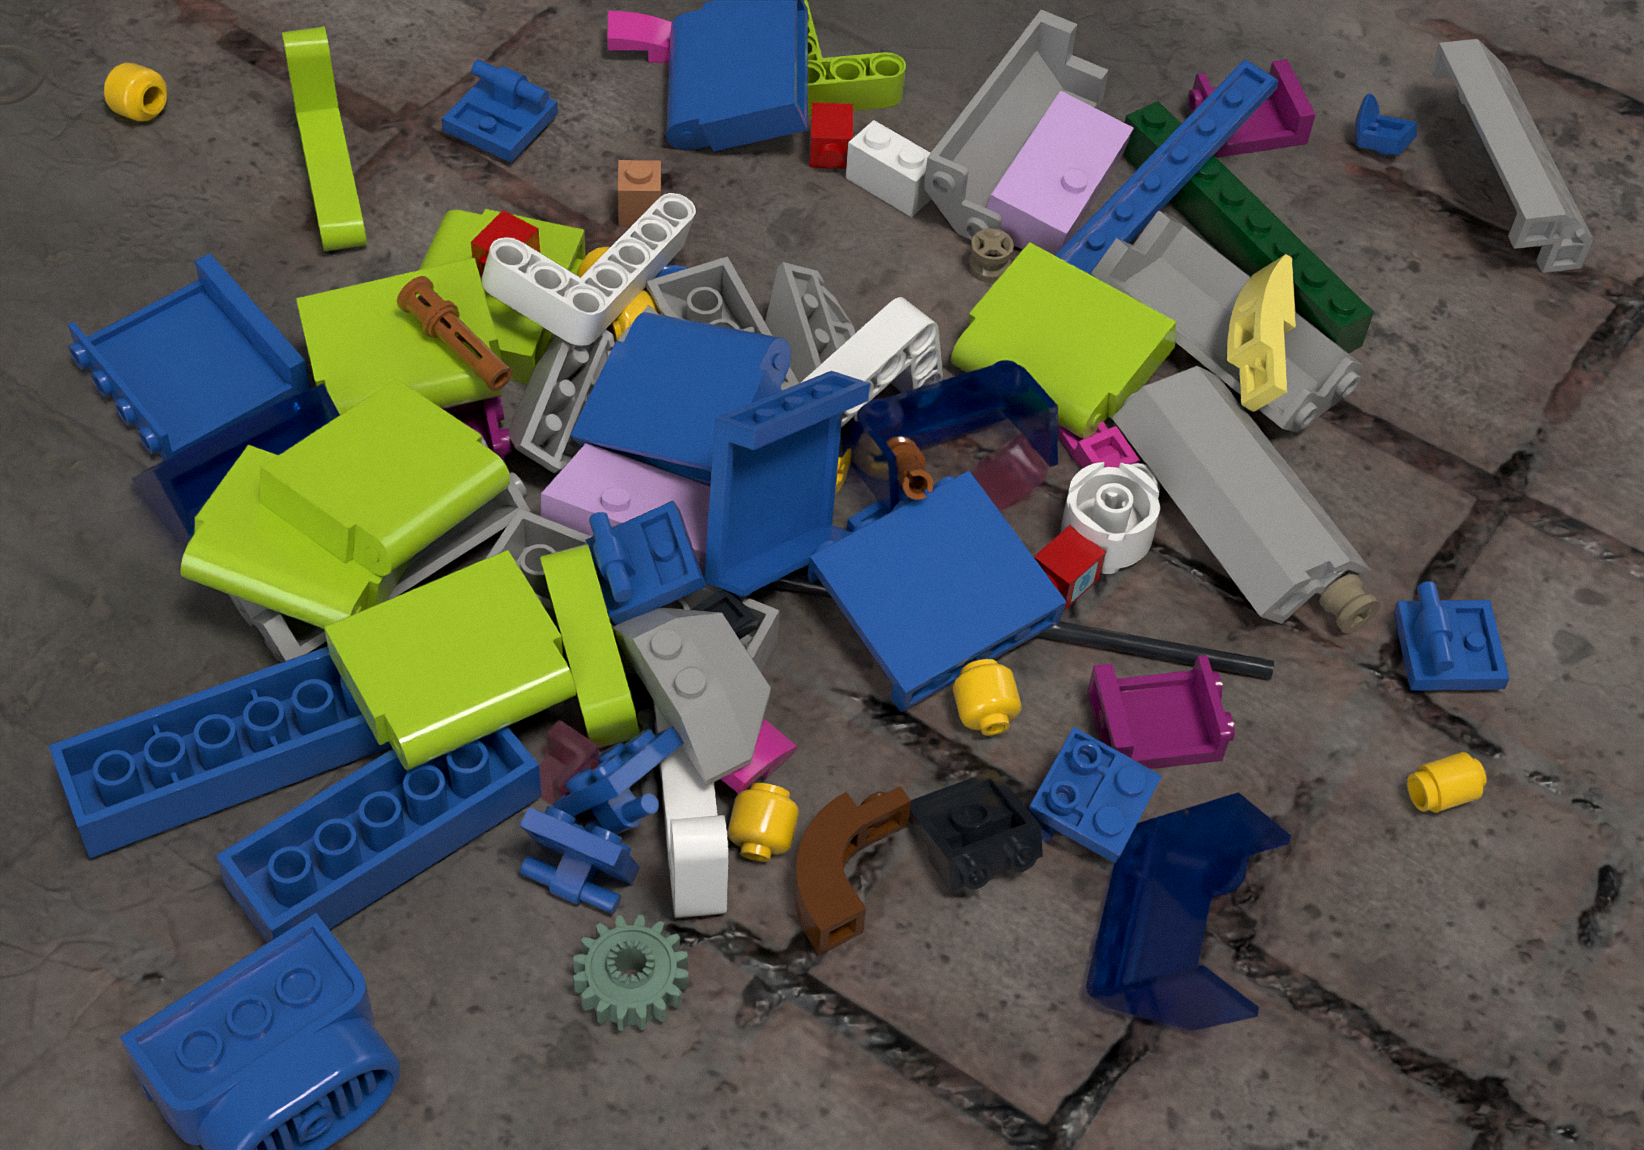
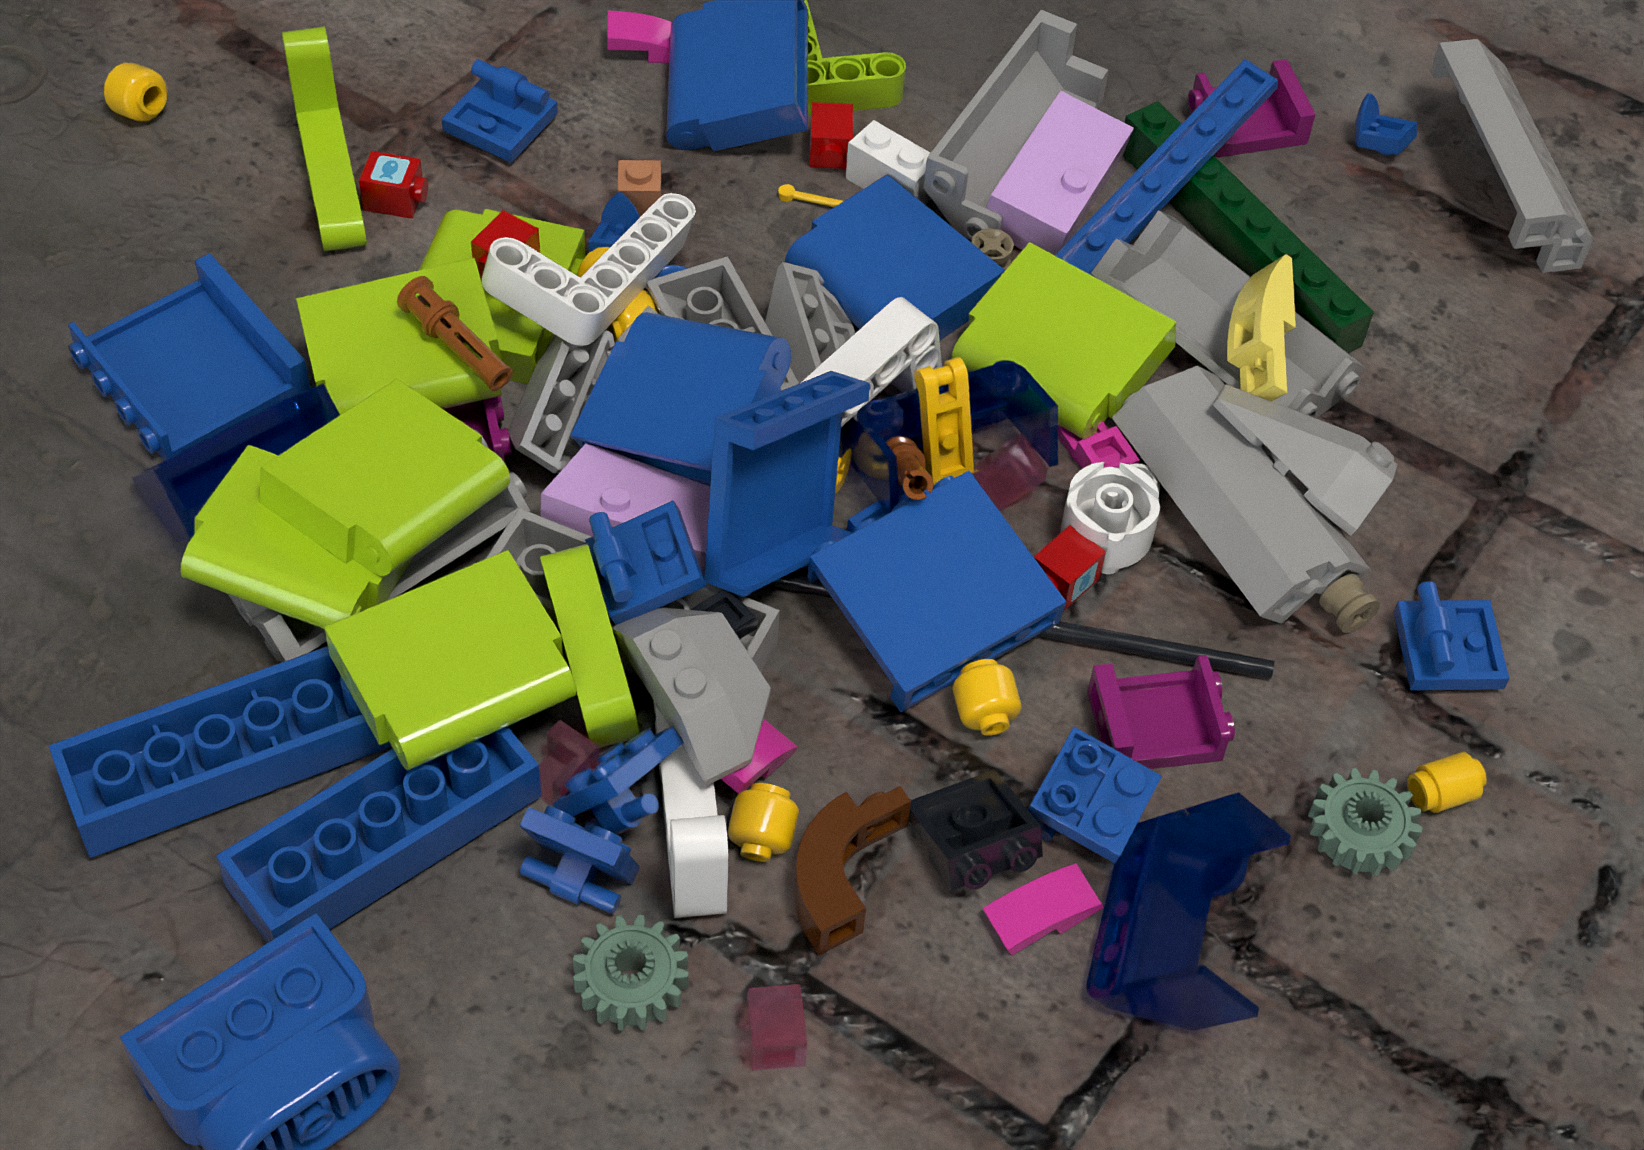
none -> red brick [359,151,428,219]
none -> blue plate [588,192,640,252]
none -> clear pink panel [747,984,807,1071]
none -> yellow hinge [778,184,843,207]
none -> blue piece [785,174,1005,340]
none -> yellow plate [914,357,974,485]
none -> dark pink slope [983,863,1104,956]
none -> light grey wedge [1213,384,1398,536]
none -> sand green gear [1308,768,1423,876]

